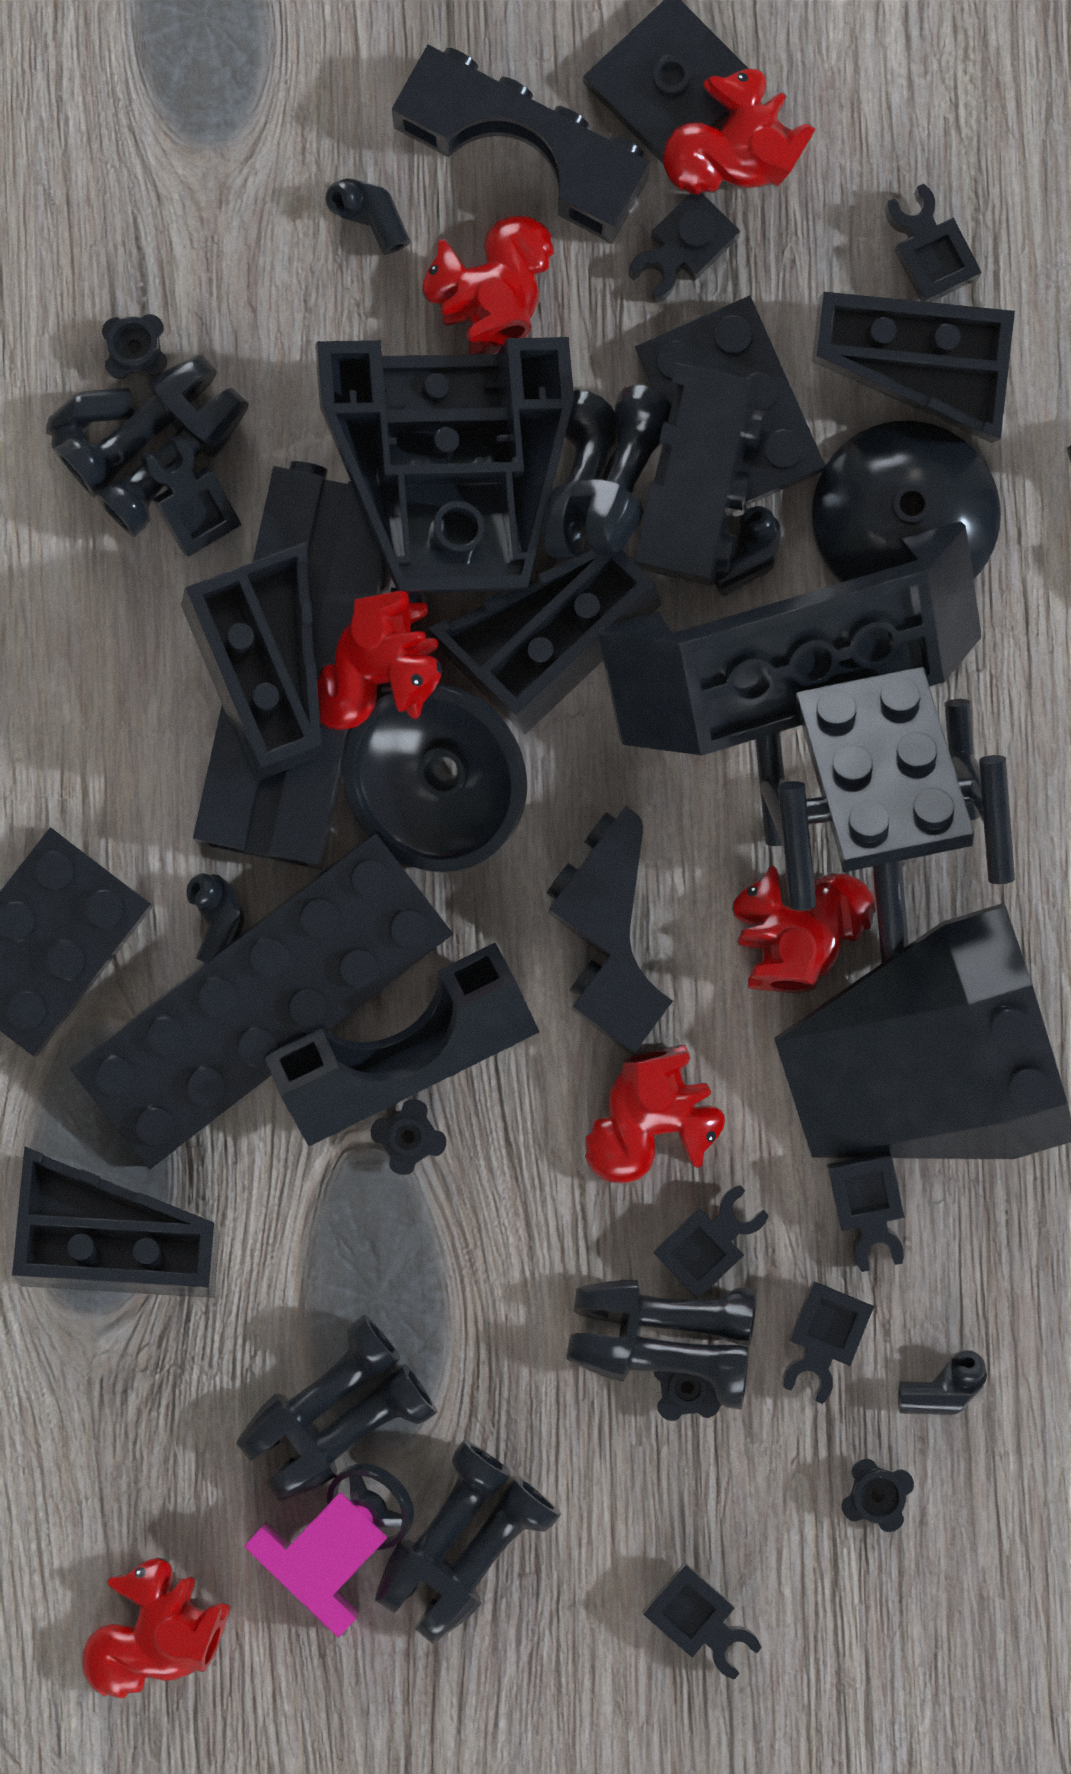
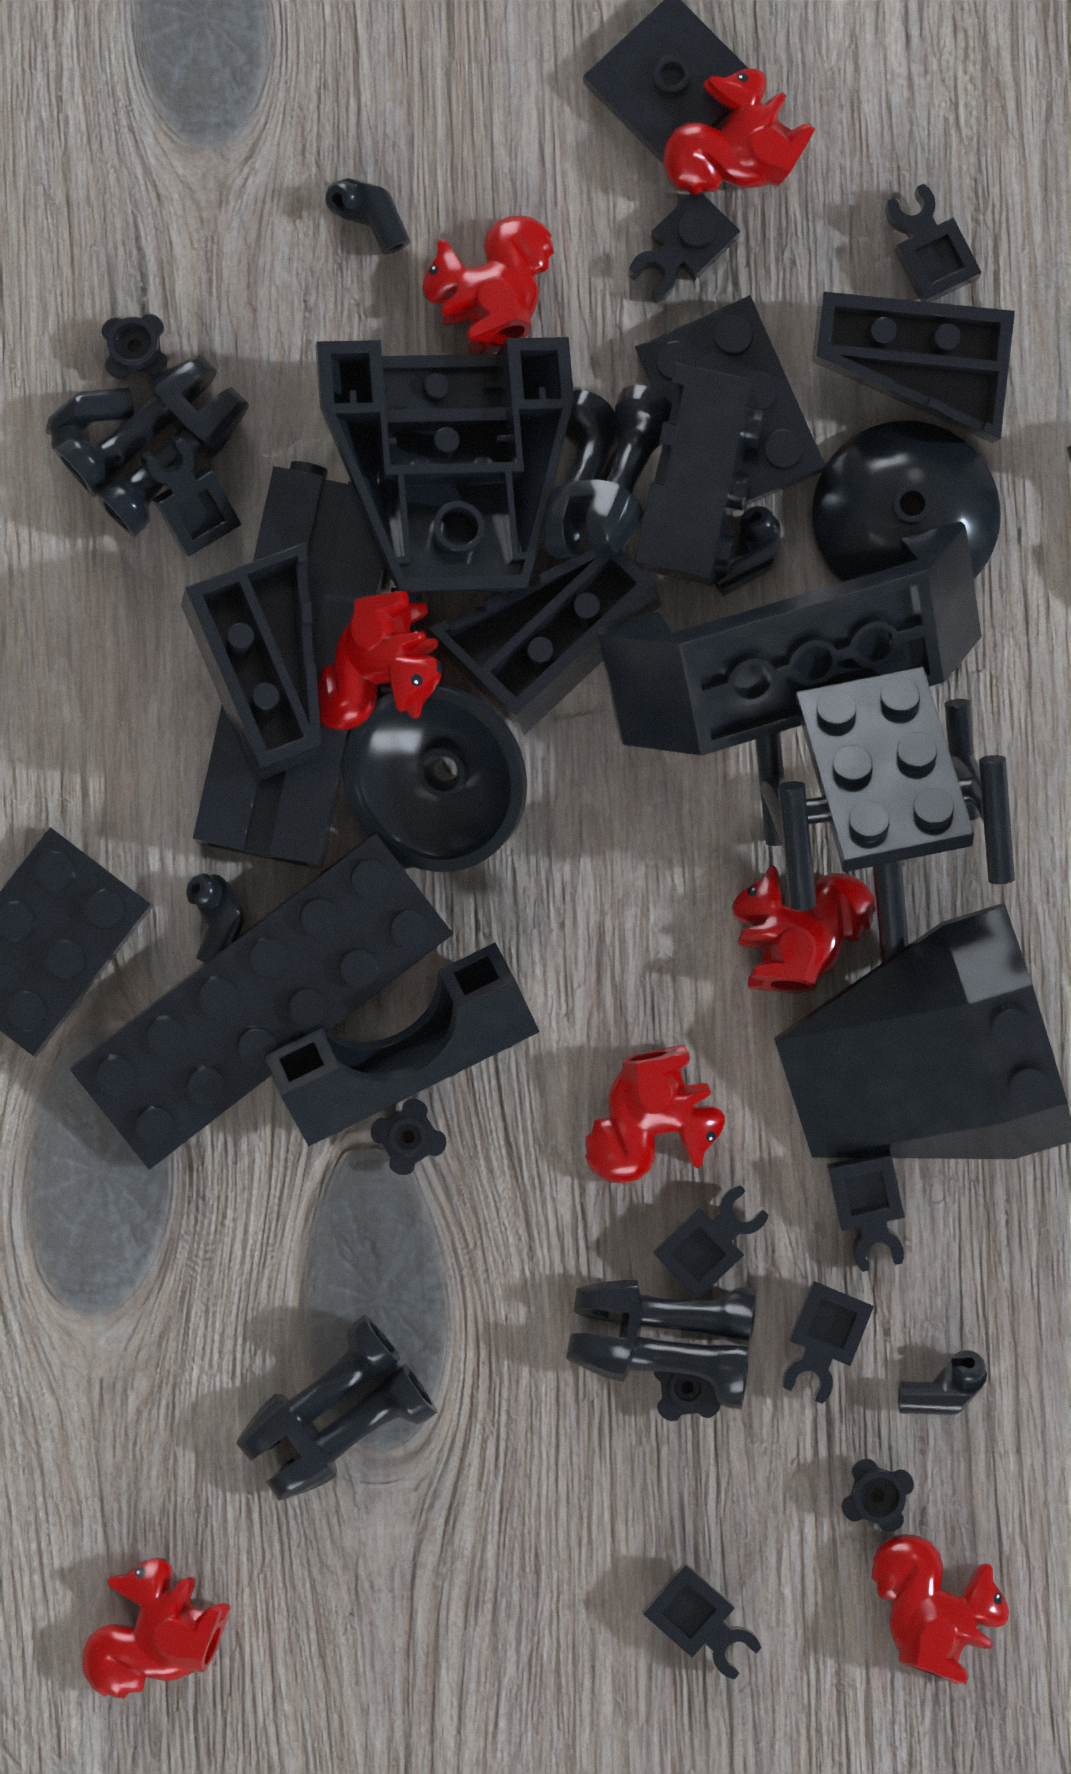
black wedge [12,1146,220,1298] -> none
dark pink piece [244,1463,414,1638] -> none
black piece [375,1440,561,1644] -> none
black arch [392,44,650,244] -> none
black arch [546,806,673,1055] -> none
none -> red animal [871,1534,1009,1685]

